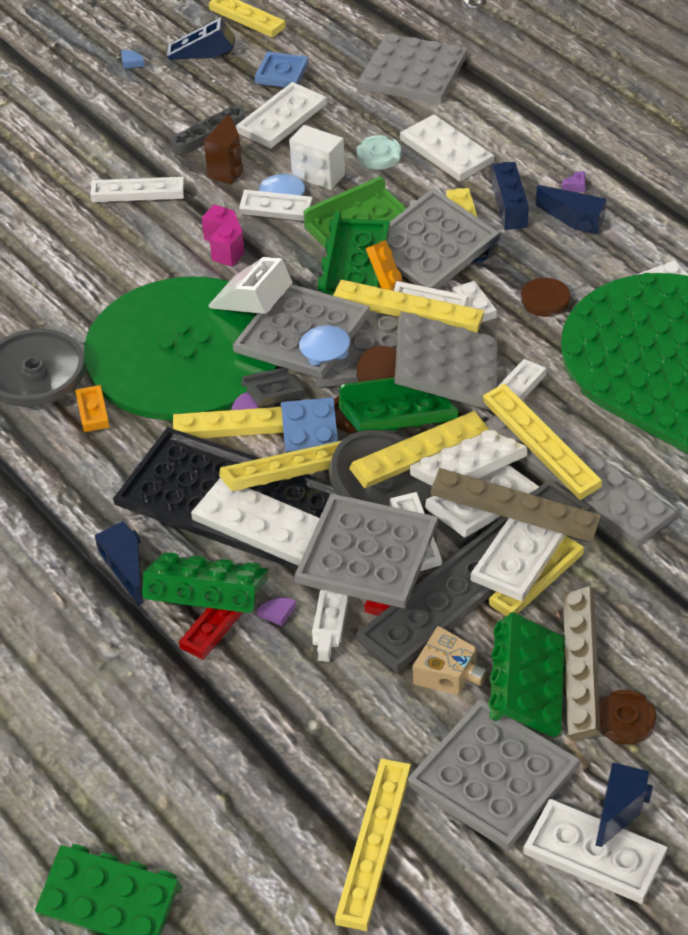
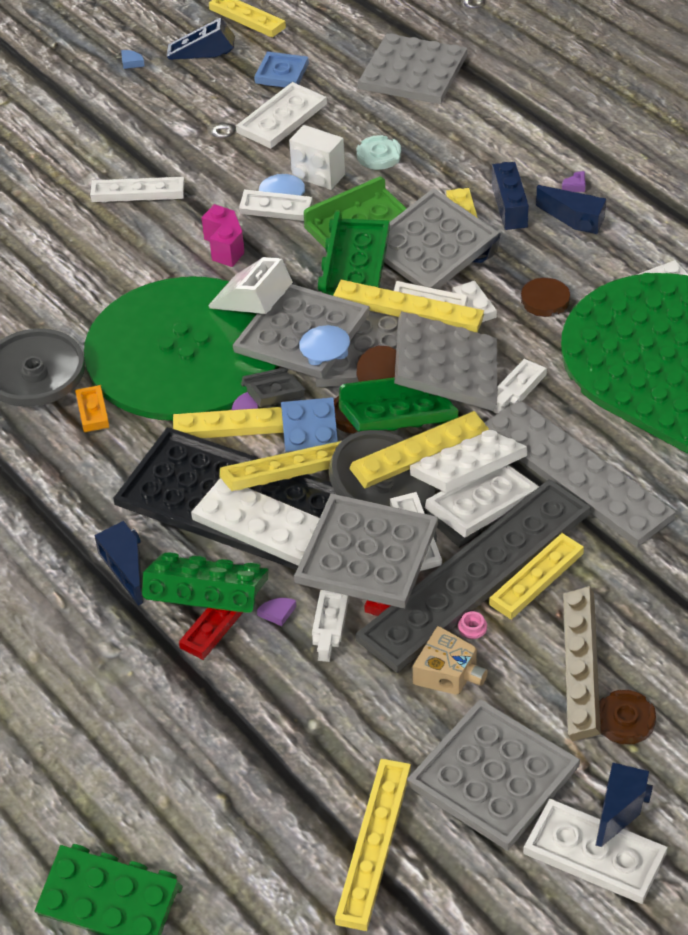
dark grey beam [171,106,245,155] -> none
reddish brown slope [204,115,244,184] -> none
light orange plate [366,240,402,291] -> none
white plate [400,114,494,181] -> none
dark tan plate [430,468,601,542] -> none
white plate [471,518,566,602] -> none
light yellow plate [483,383,602,500] -> none
green bracket [488,612,565,738] -> none
none -> bright pink plate [458,611,487,639]

